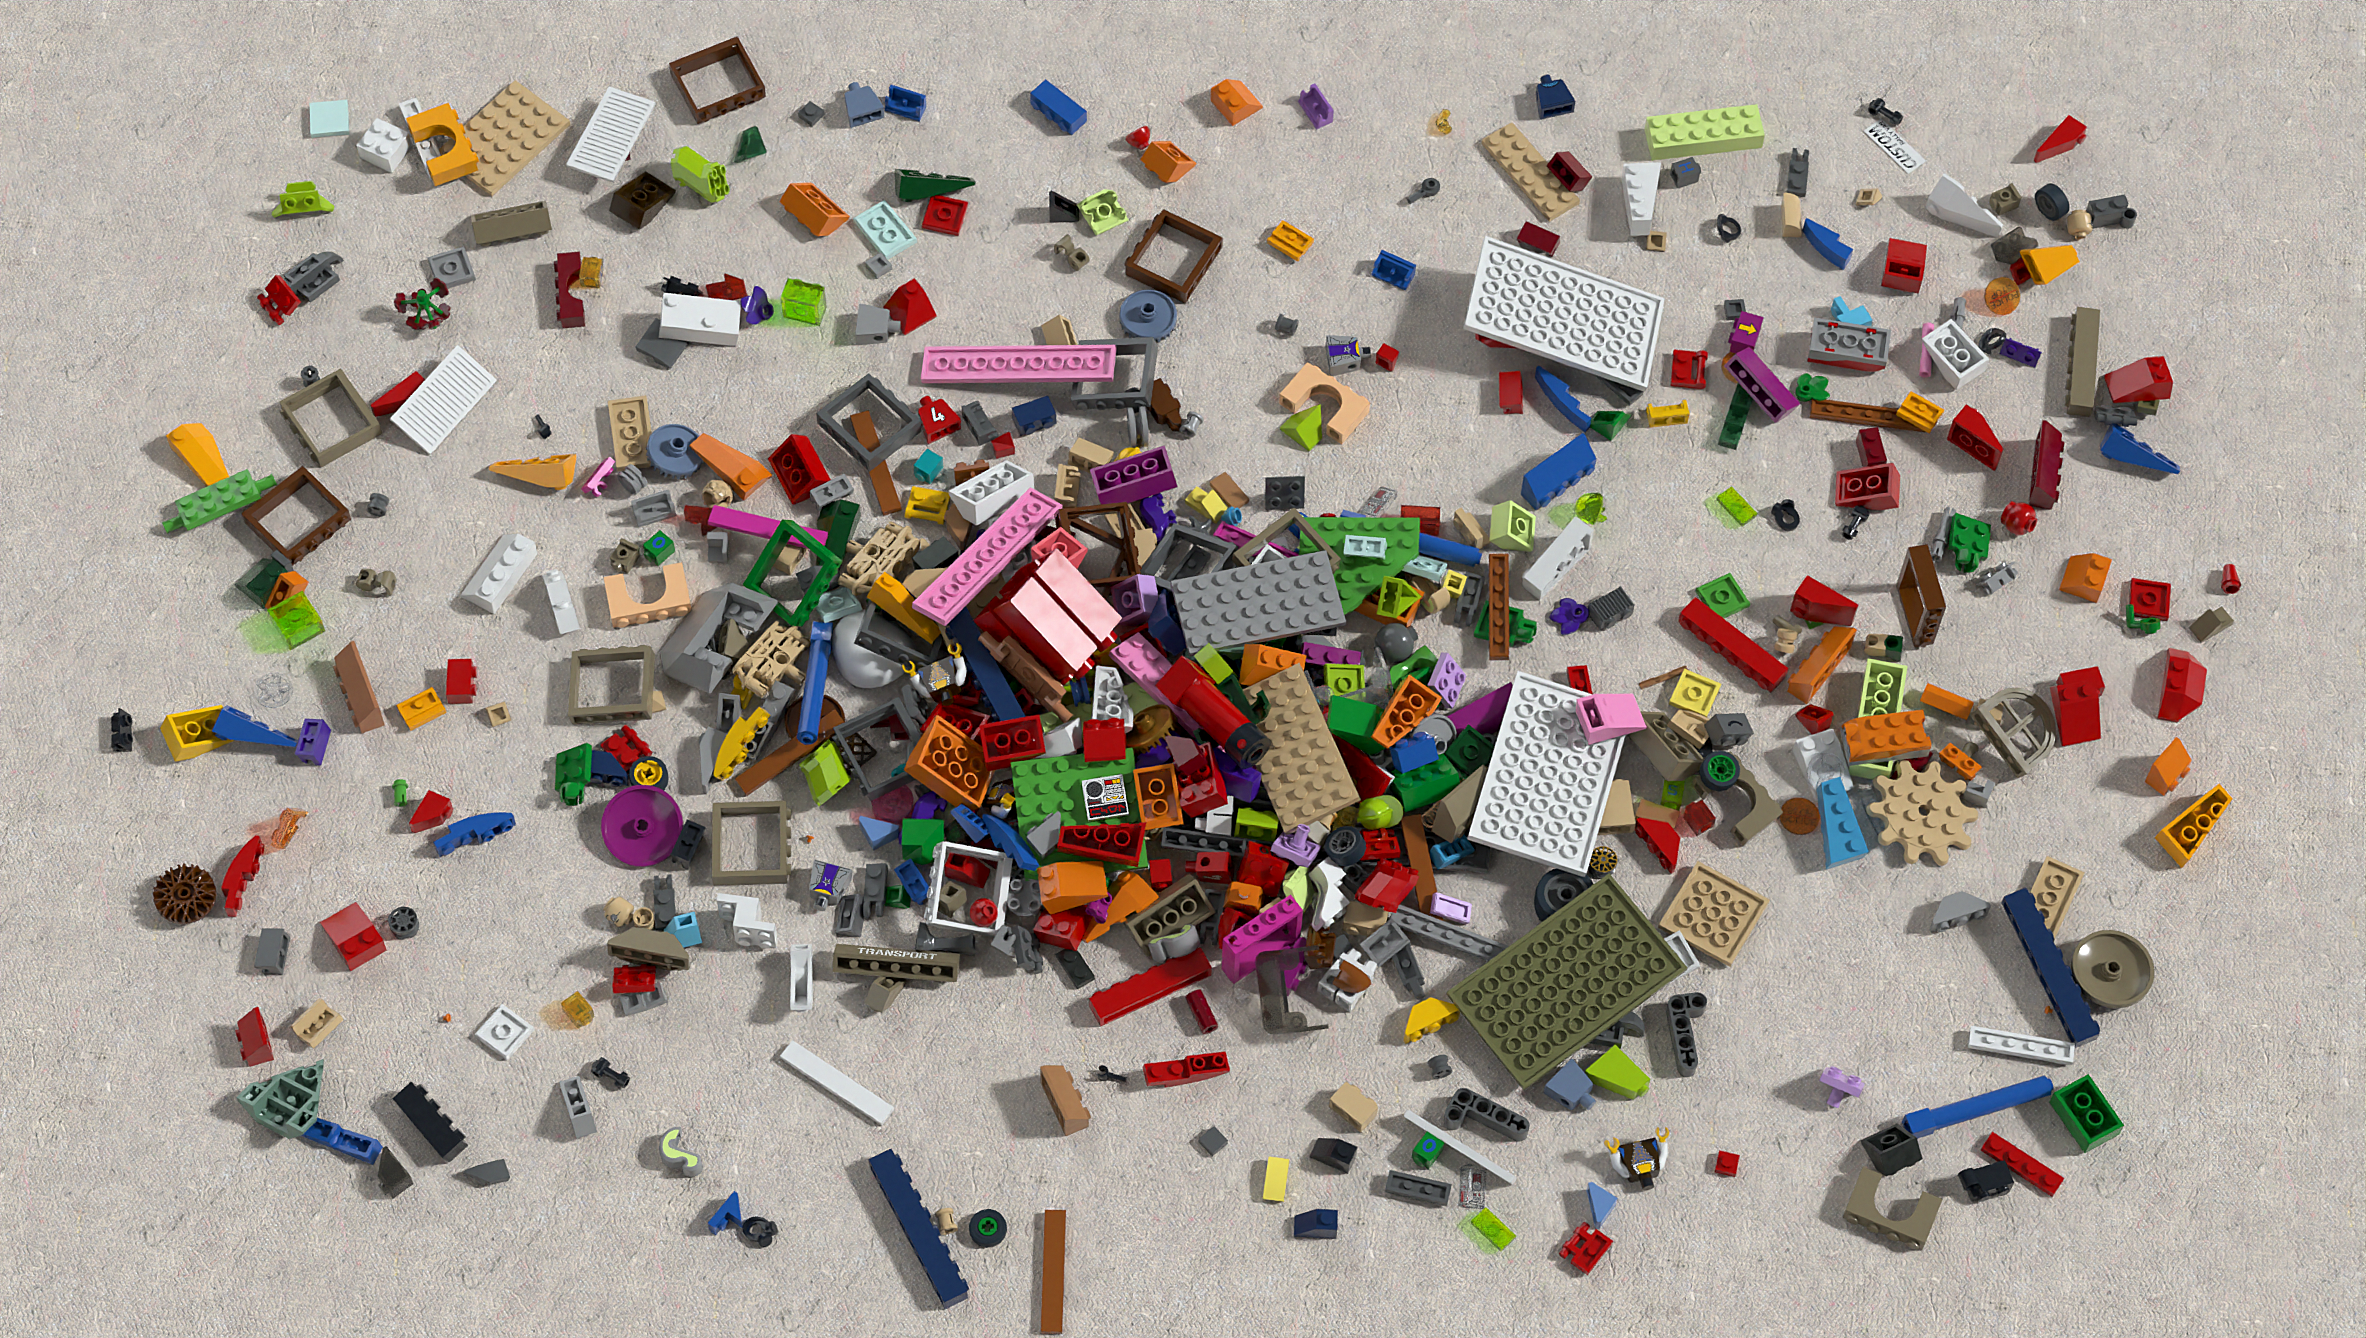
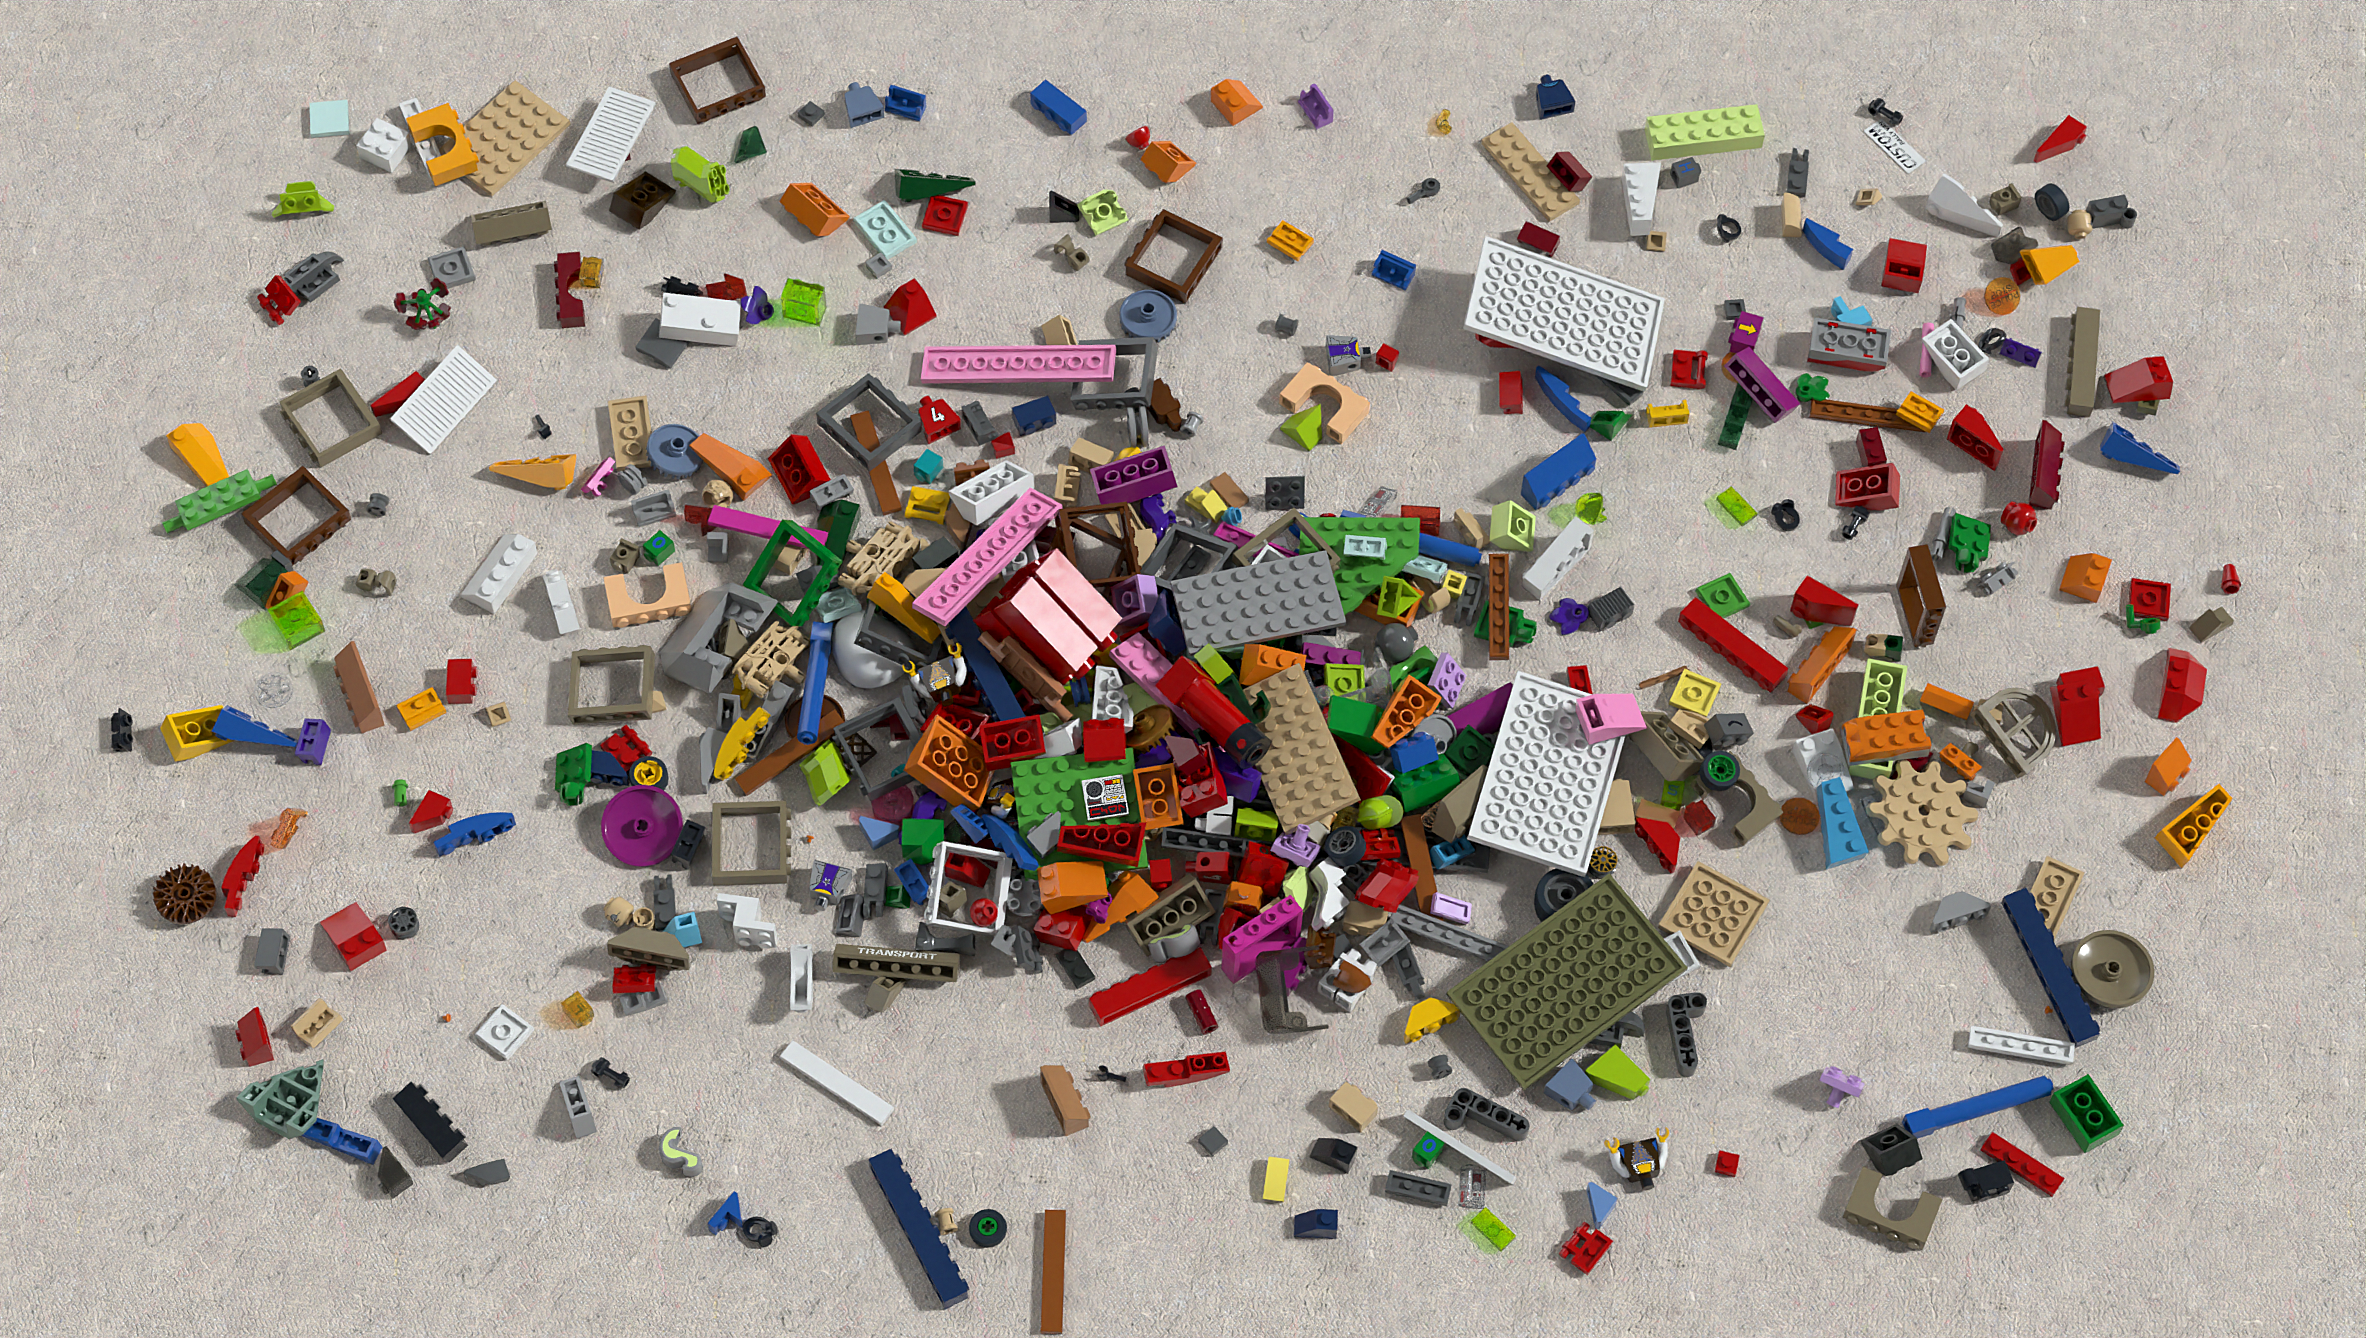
coral slope [1031,527,1088,569] -> none
tan wheel [1774,629,1797,653] -> none
dark grey plate [2094,405,2137,427] -> none

